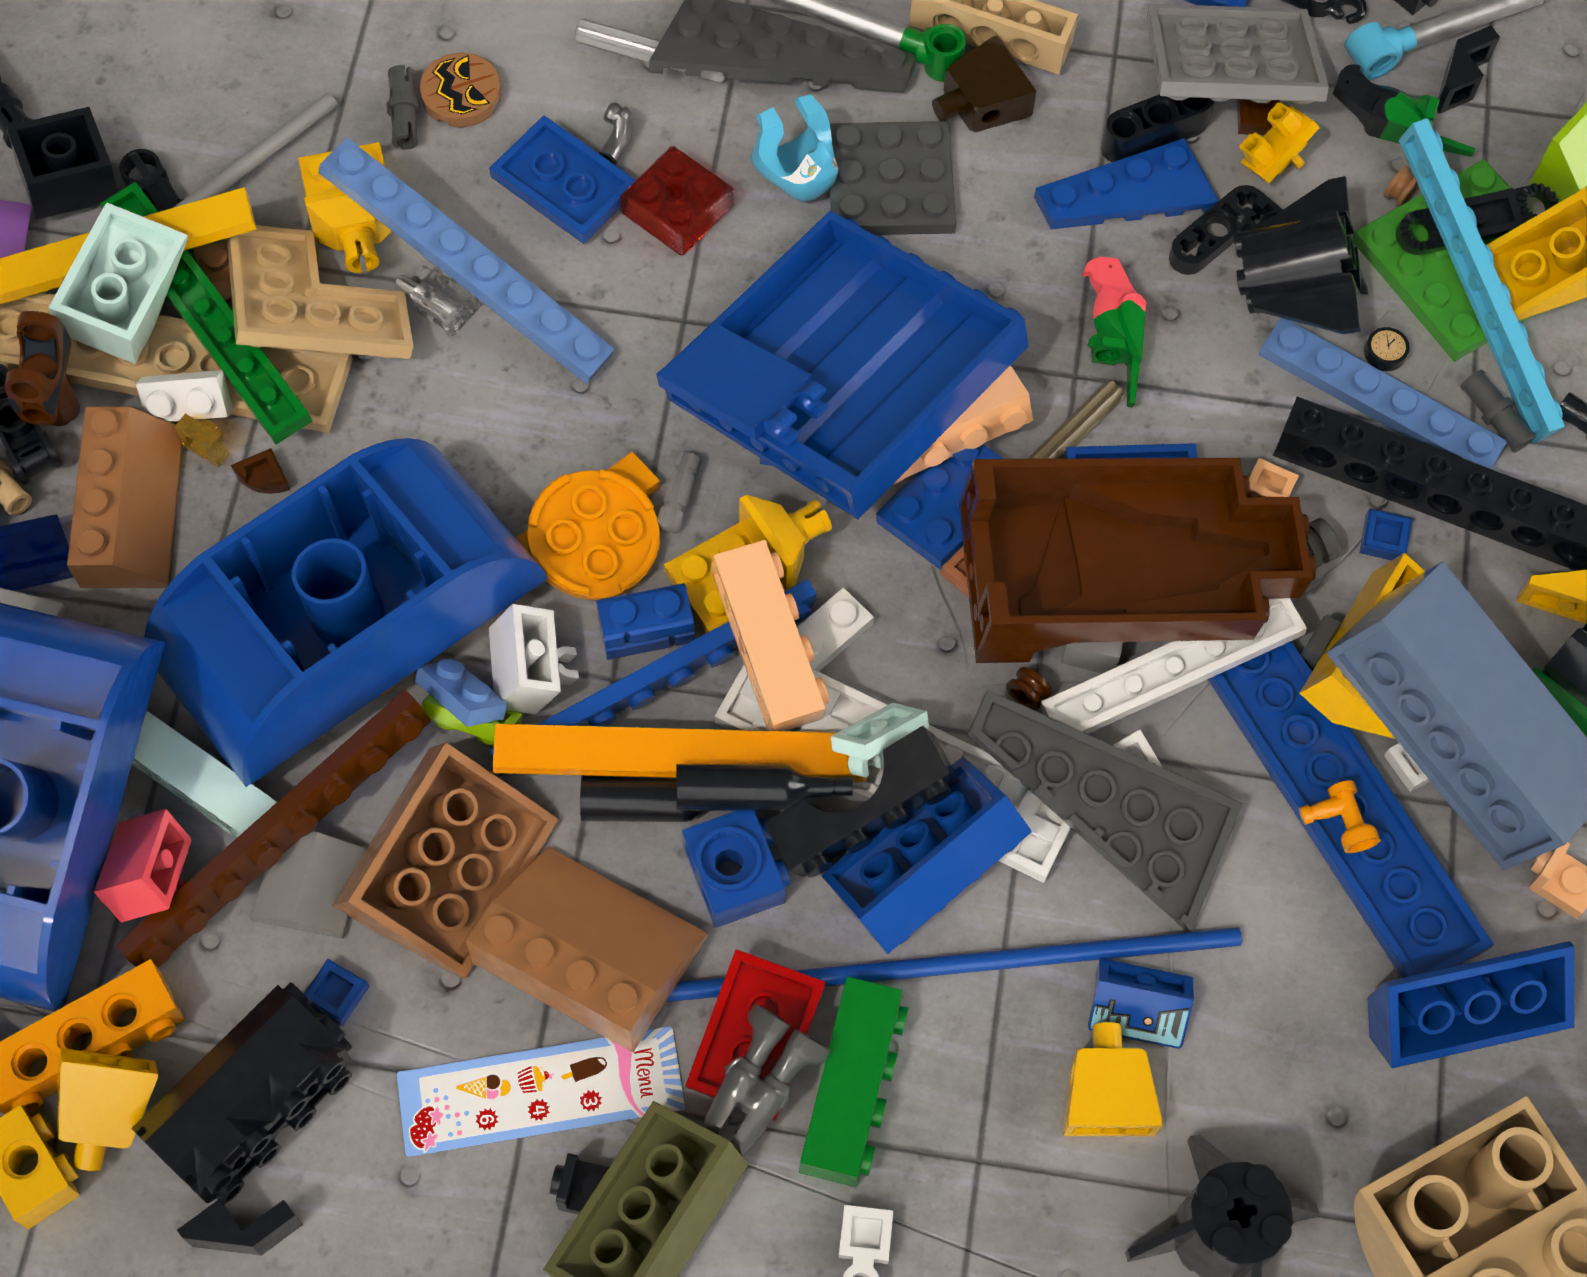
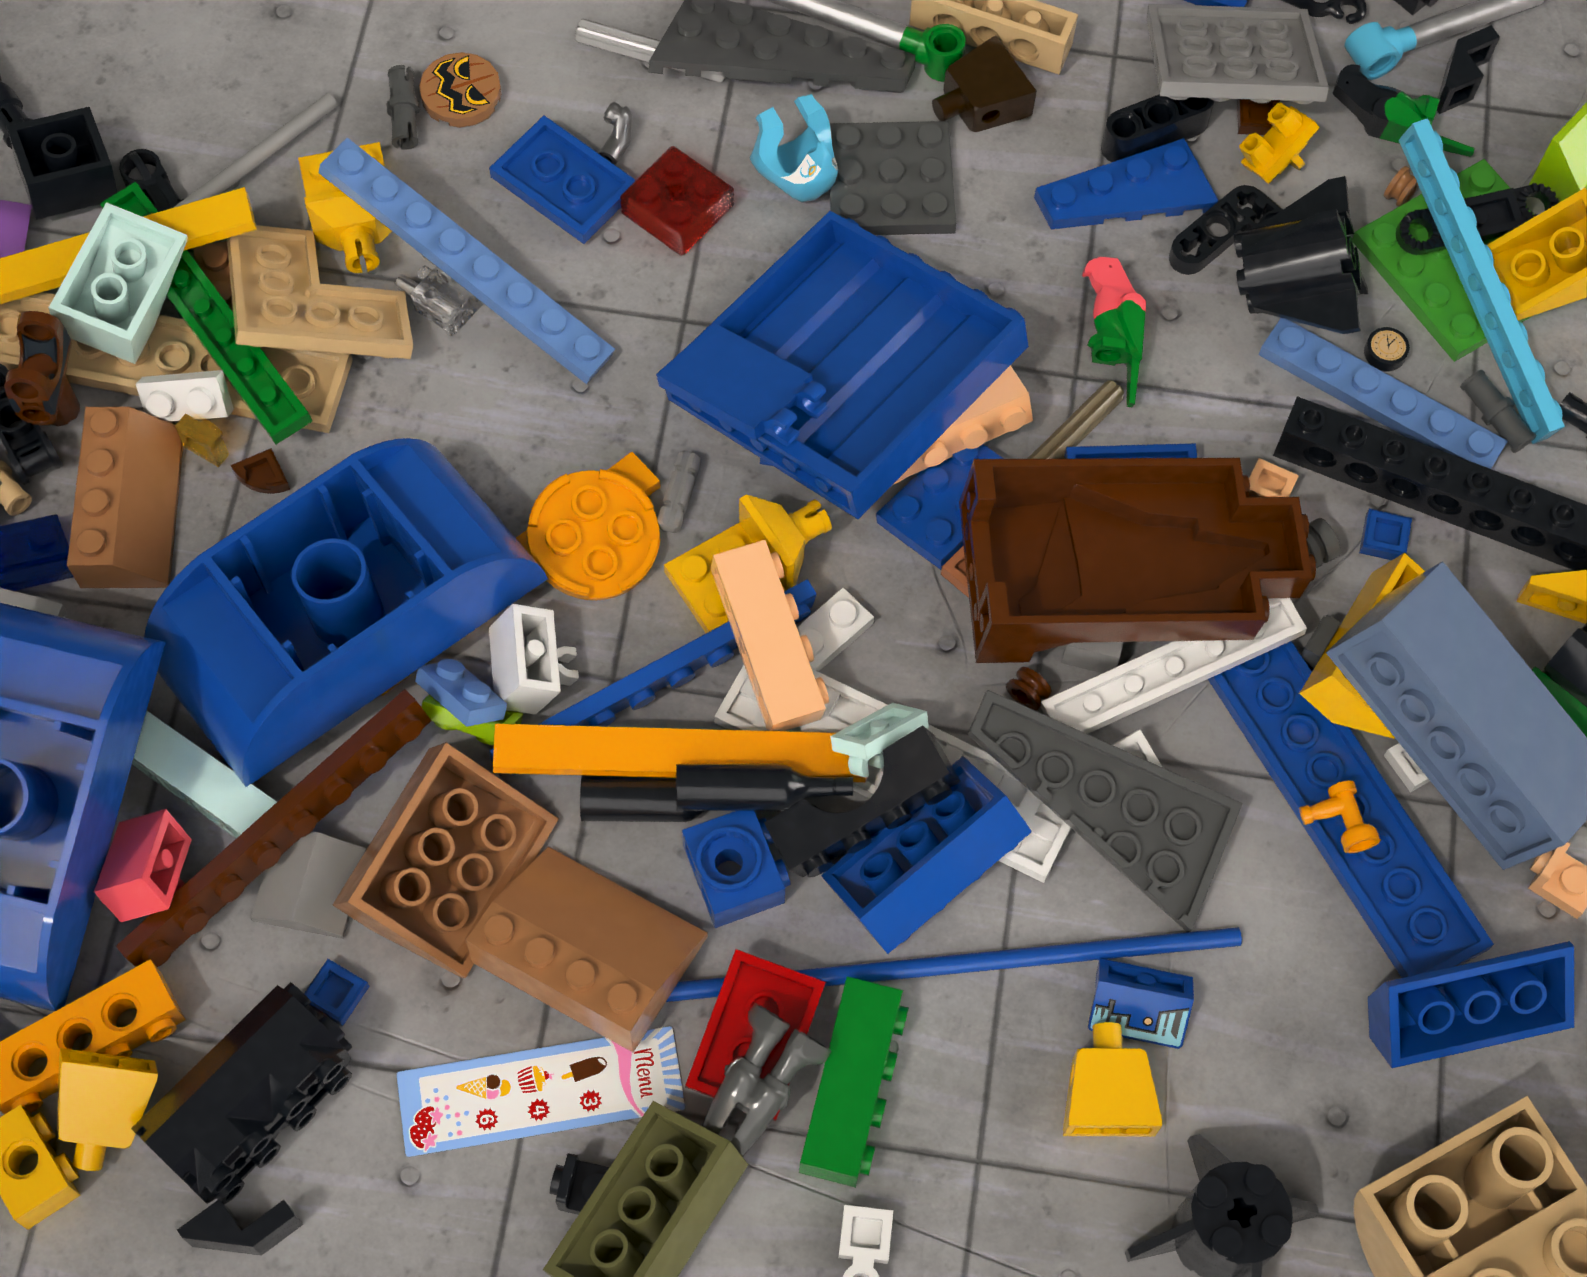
blue brick [596,583,695,660] -> none

